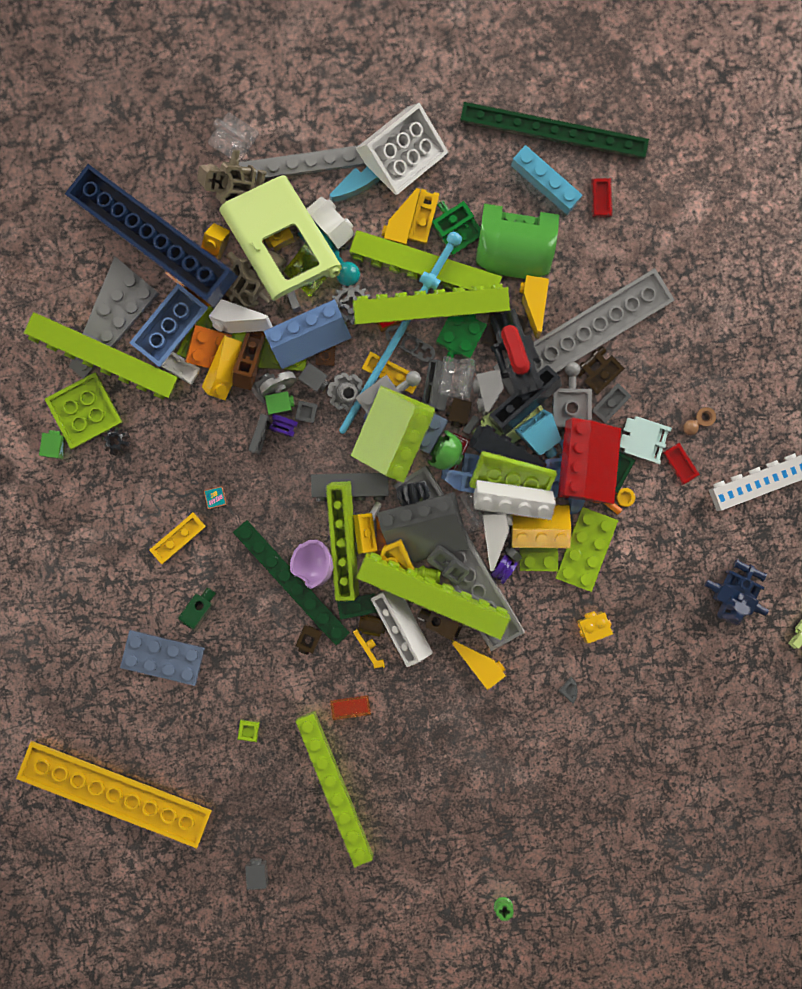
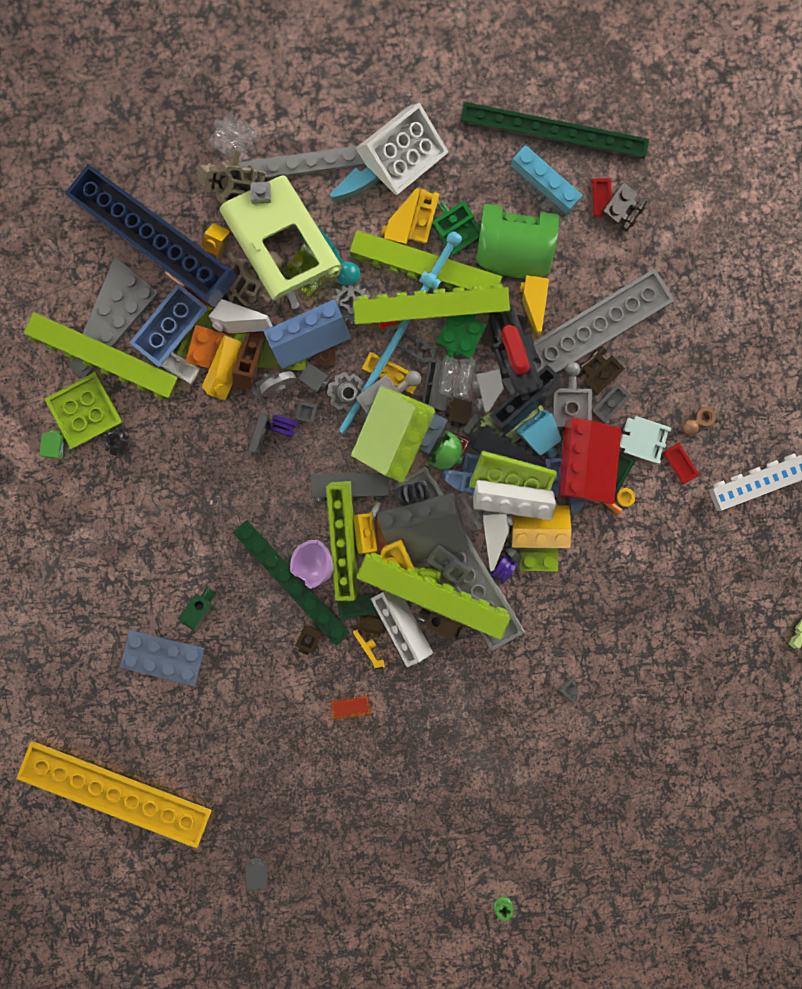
yellow plate [149,512,206,565] -> none
tile [203,486,227,509] -> none
lime tile [237,720,260,742] -> none
yellow brick [264,227,295,252] -> none
bright green brick [265,391,295,417] -> none
lime brick [296,711,373,868] -> none
white brick [307,196,355,249] -> none
yellow slope [451,641,506,690] -> none
lime plate [555,507,618,592] -> none
yellow head [577,611,613,644] -> none
dark blue piece [704,559,769,626] -> none
none -> flat silver plate [251,182,271,204]
none -> plate [601,182,647,232]

